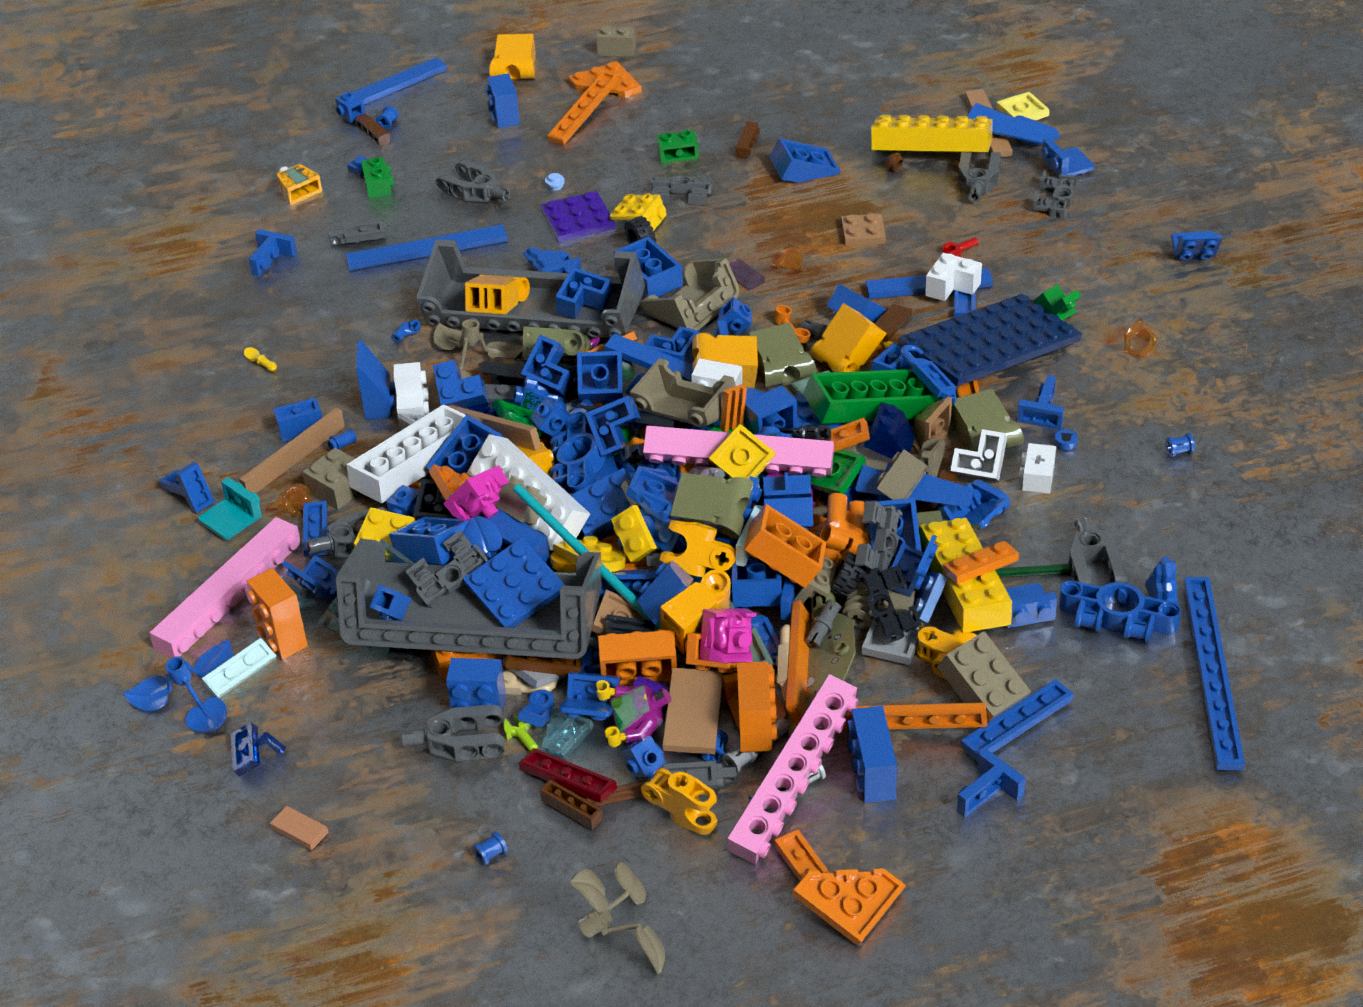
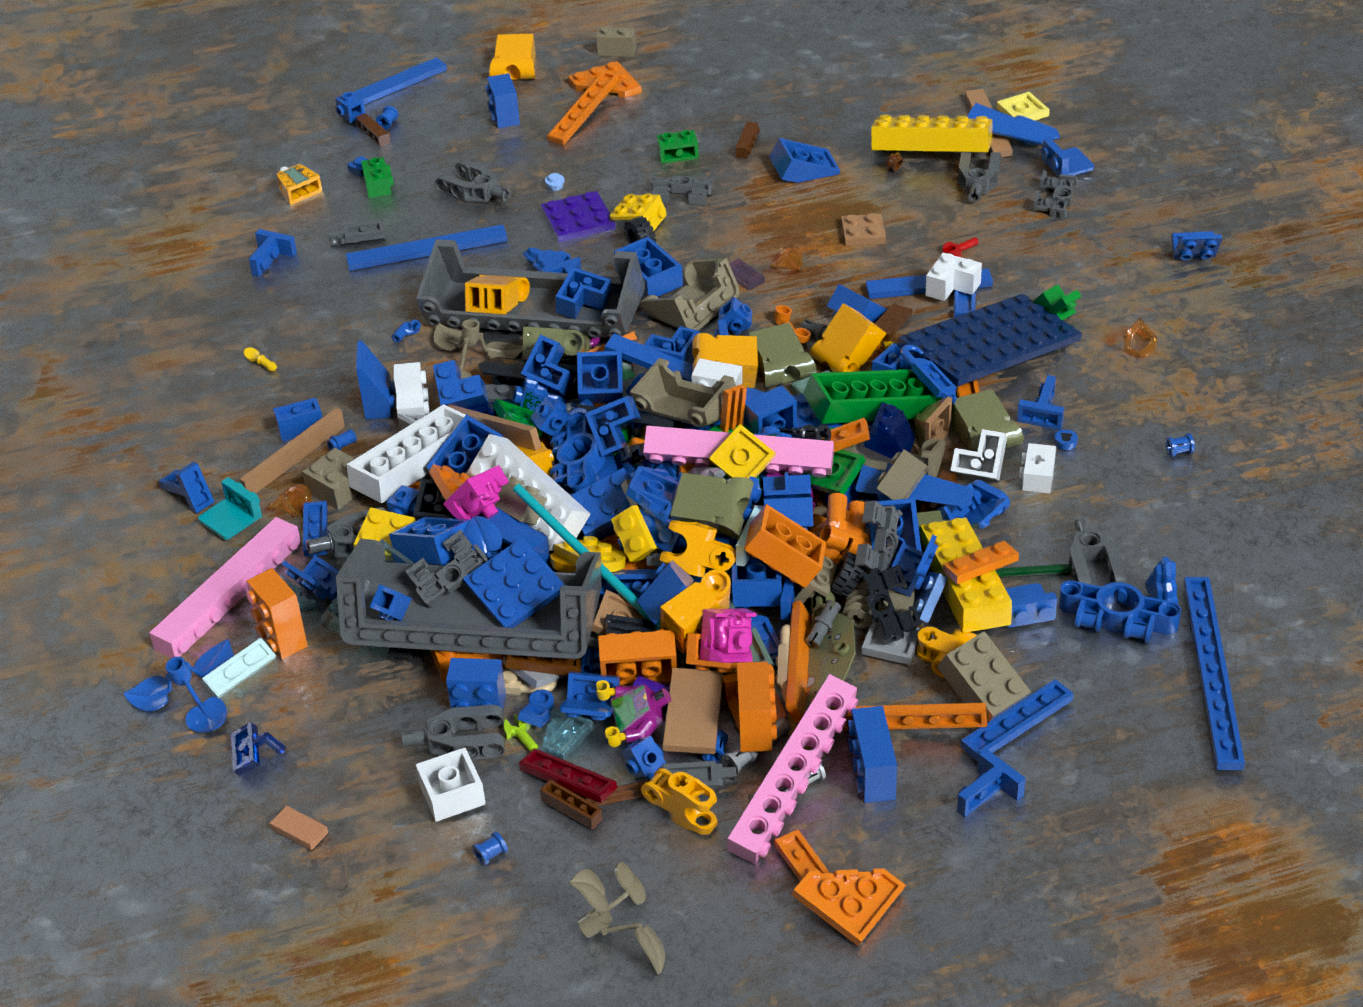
none -> white brick [415,748,486,822]

